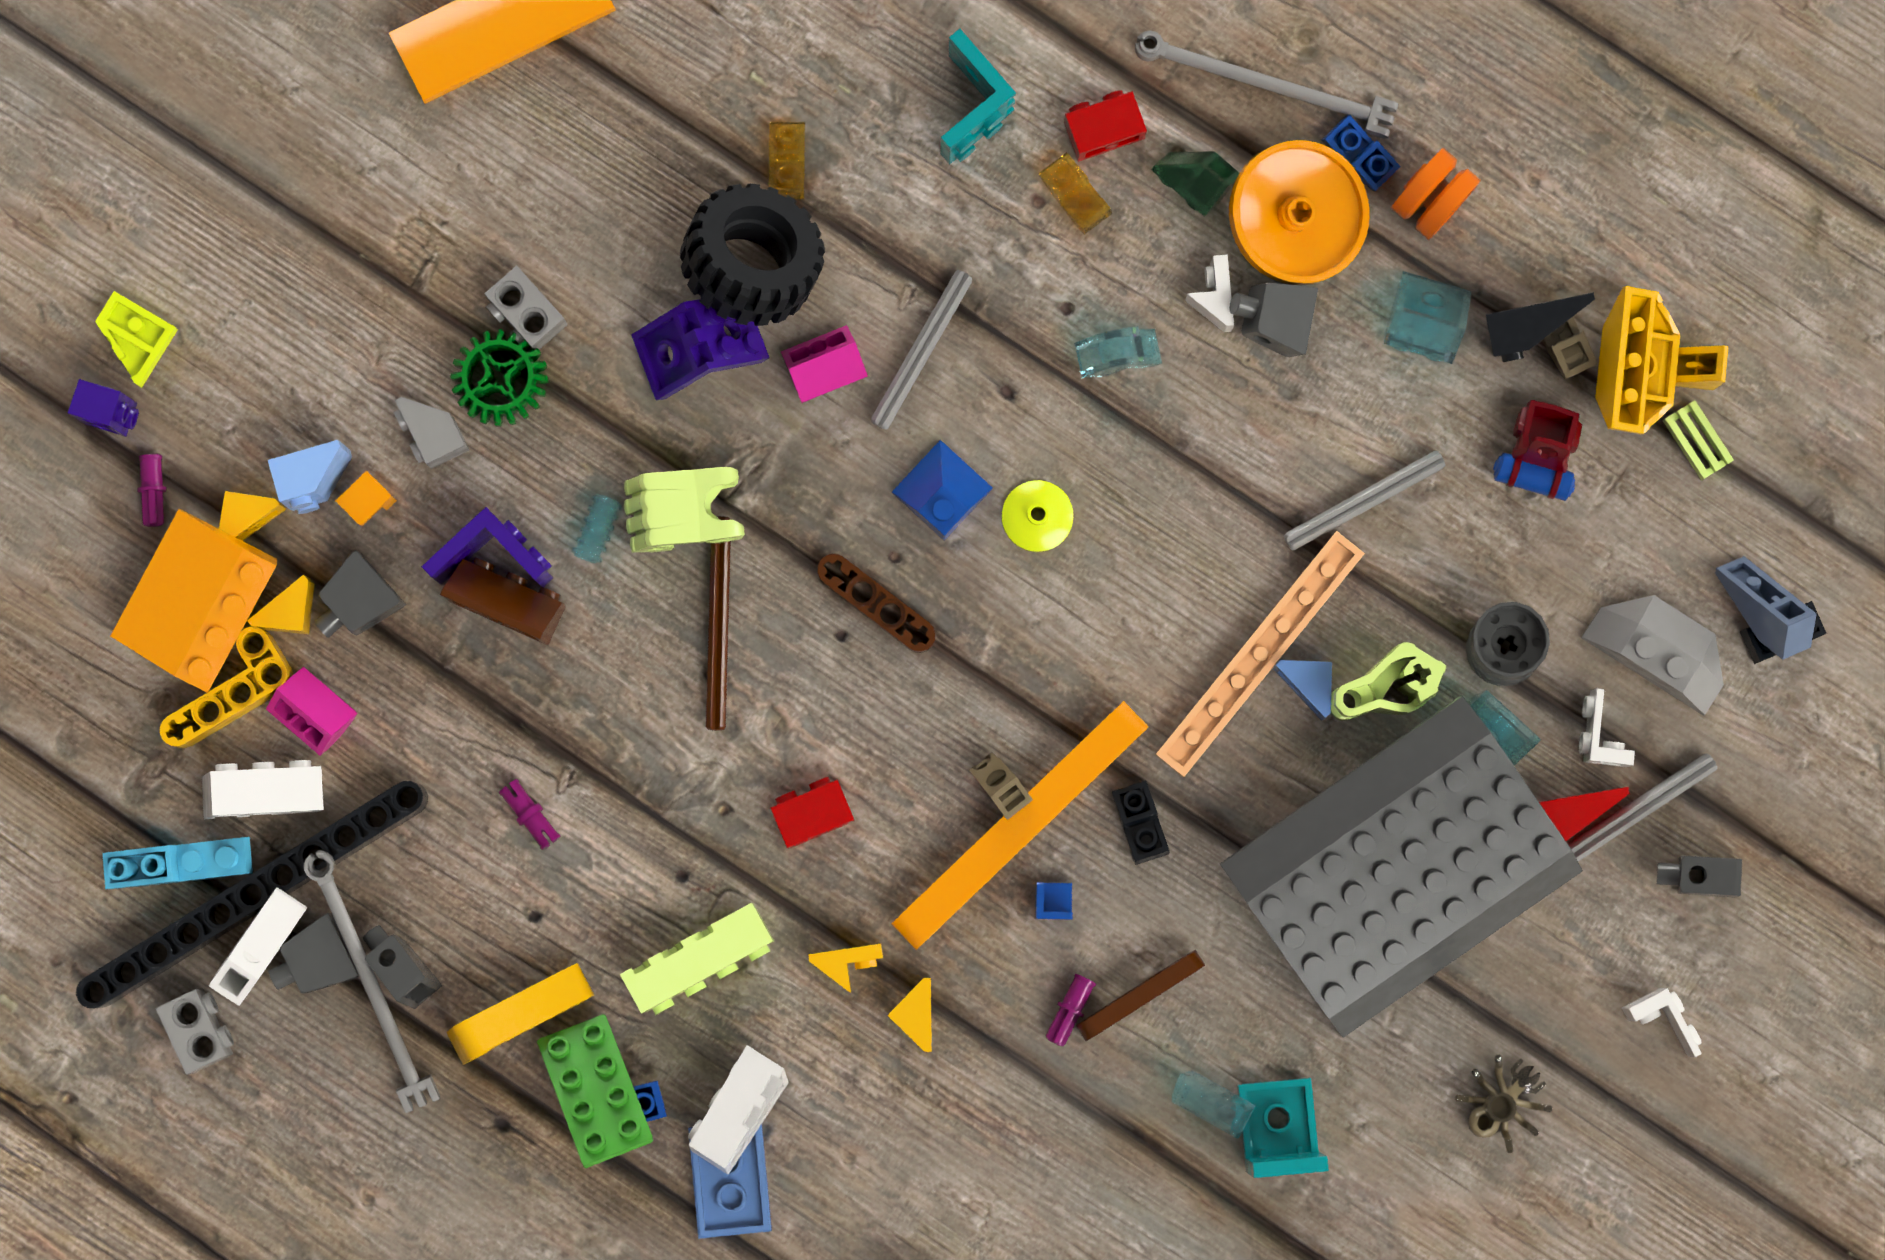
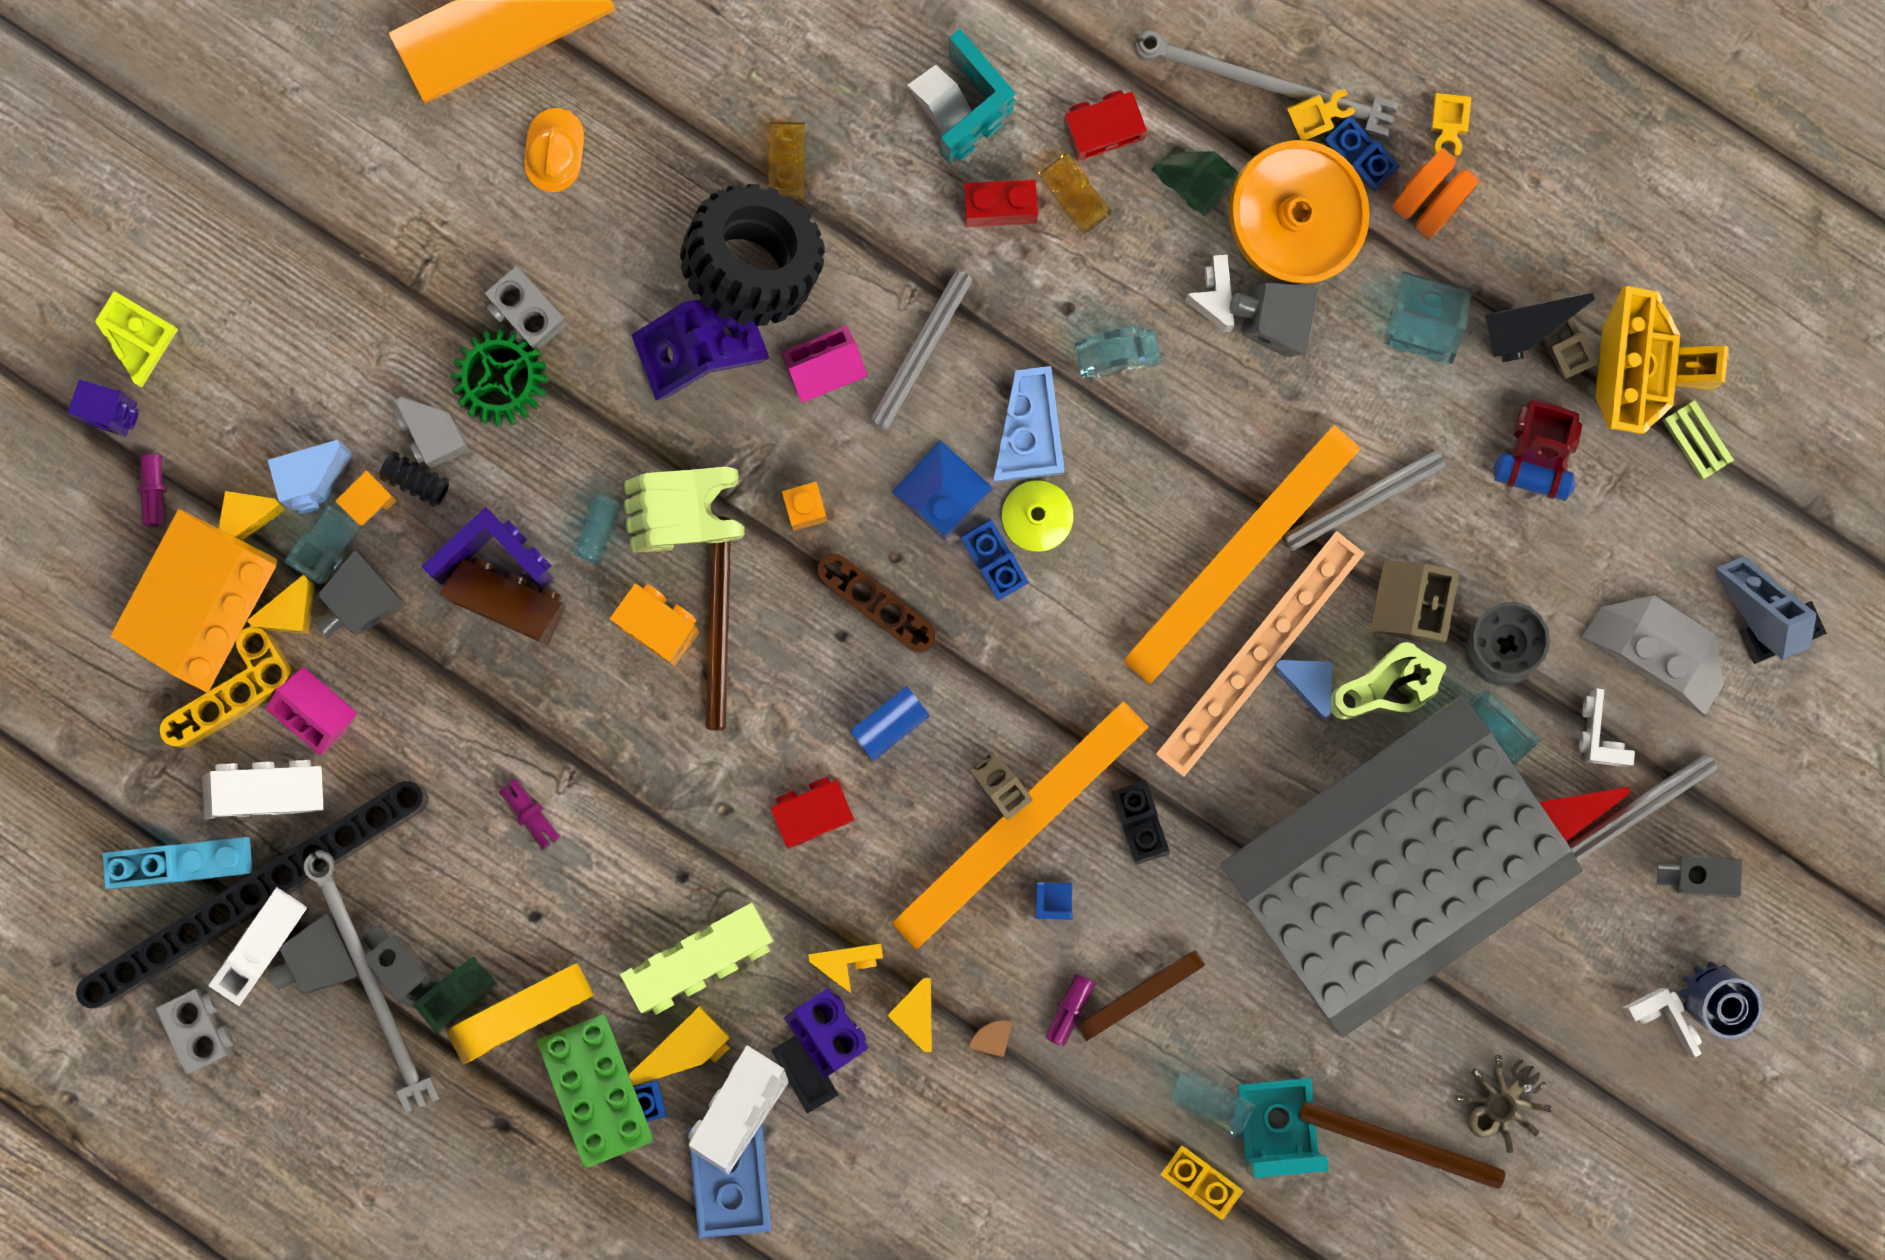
none -> clear light blue brick [284,506,361,584]
none -> black piece [379,451,449,507]
none -> clear green slope [413,956,498,1033]
none -> light orange piece [524,108,584,192]
none -> light orange brick [610,583,699,667]
none -> yellow slope [629,1006,732,1086]
none -> black tile [771,1036,839,1113]
none -> light orange brick [782,481,828,531]
none -> dark purple brick [783,988,869,1078]
none -> blue brick [850,686,930,762]
none -> white slope [907,65,972,135]
none -> blue slope [959,519,1029,601]
none -> red brick [964,179,1038,228]
none -> medium nougat tile [969,1020,1013,1057]
none -> light blue wing [993,366,1065,483]
none -> light orange beam [1123,425,1361,685]
none -> yellow slope [1160,1145,1244,1220]
none -> yellow plate [1287,89,1355,140]
none -> reddish brown axle [1298,1102,1506,1189]
none -> dark tan slope [1369,560,1460,646]
none -> yellow plate [1430,93,1472,159]
none -> dark blue gear [1679,962,1763,1040]

